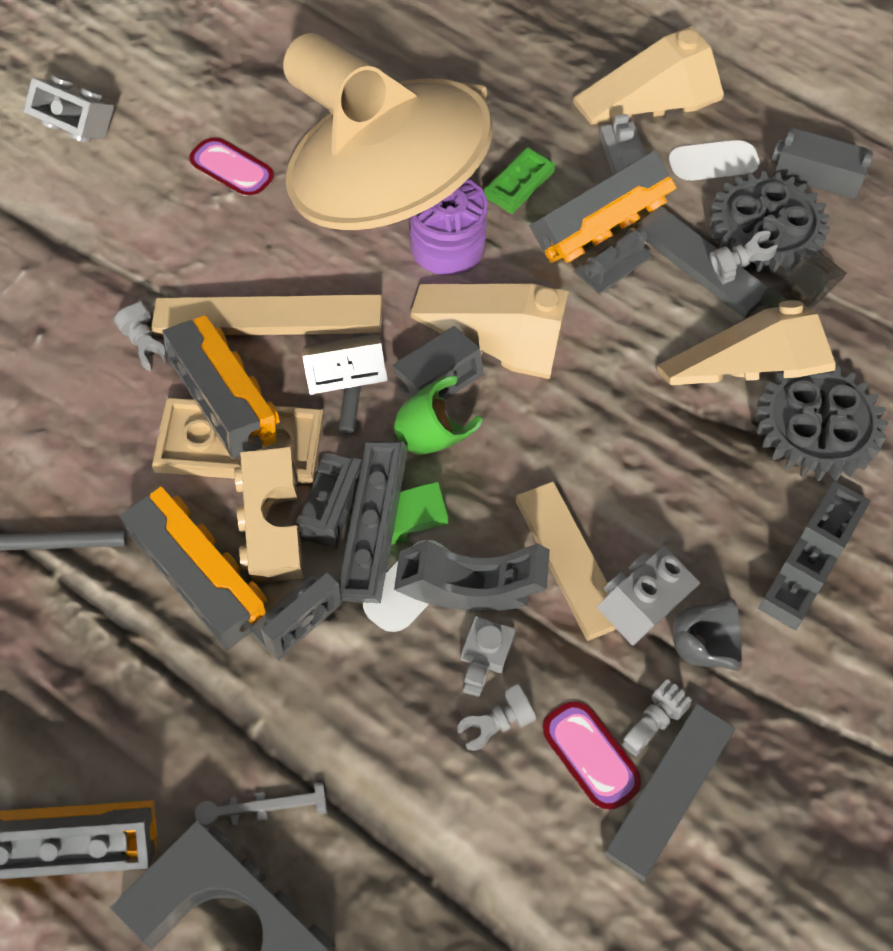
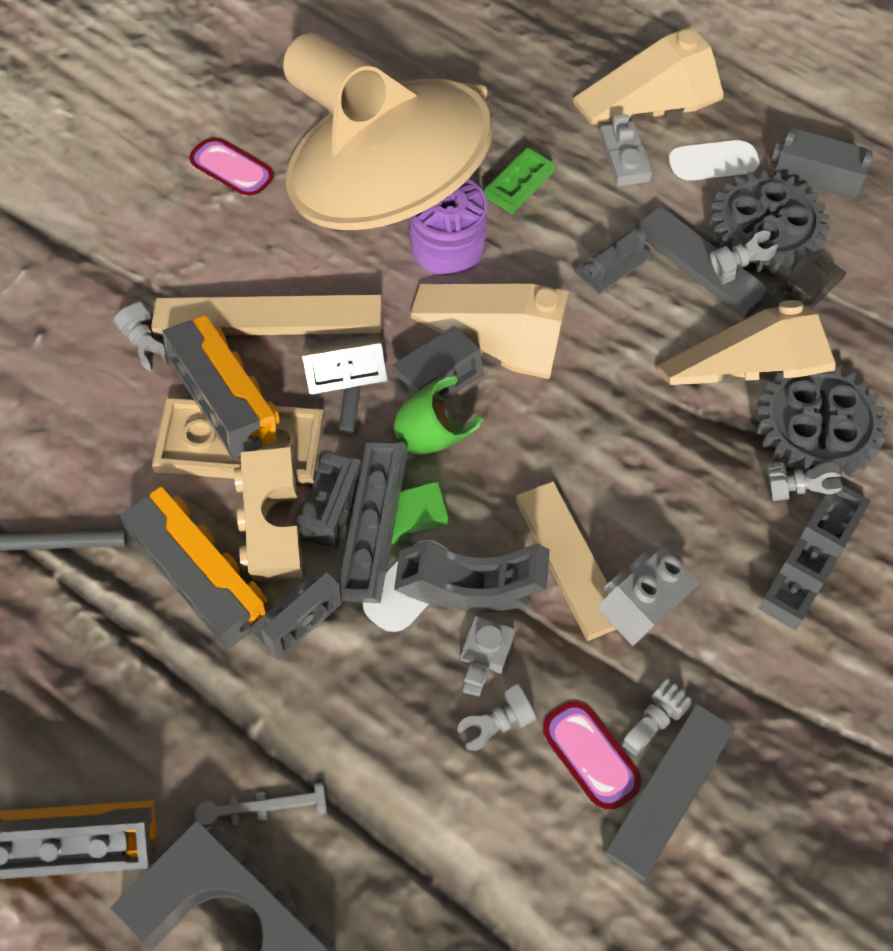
light grey brick [23,75,114,143] -> none
piece [529,150,676,264] -> none
dark grey hair [673,599,743,671] -> none
none -> light grey piece [768,462,842,502]

